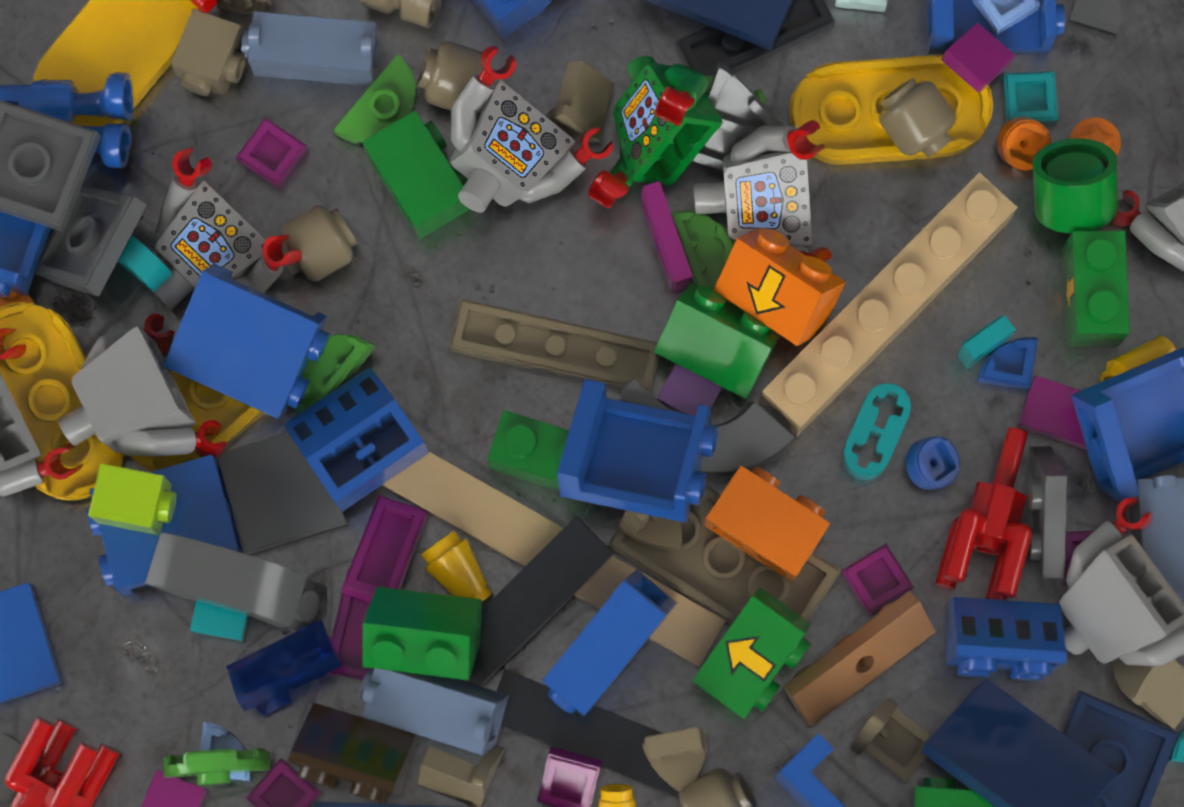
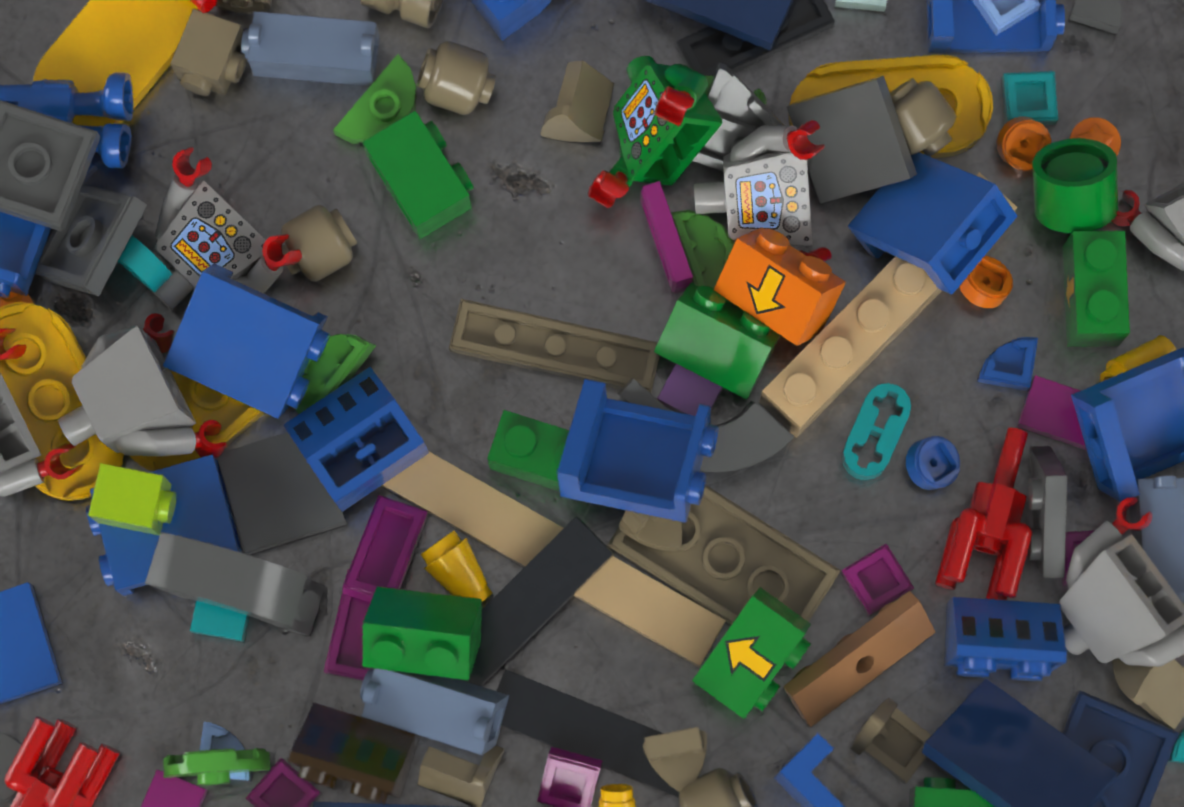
clear blue hinge [226,619,342,716] -> none
magenta tile [235,117,308,190] -> none
light grey torso [450,46,614,213] -> none
blue brick [542,570,677,716] -> none
orange brick [704,465,831,584] -> none
magenta tile [941,22,1016,93] -> none
teal tile [957,315,1016,370] -> none
none -> dark grey tile [787,76,917,203]
none -> blue panel [848,152,1018,295]
none -> orange tile [959,256,1013,308]

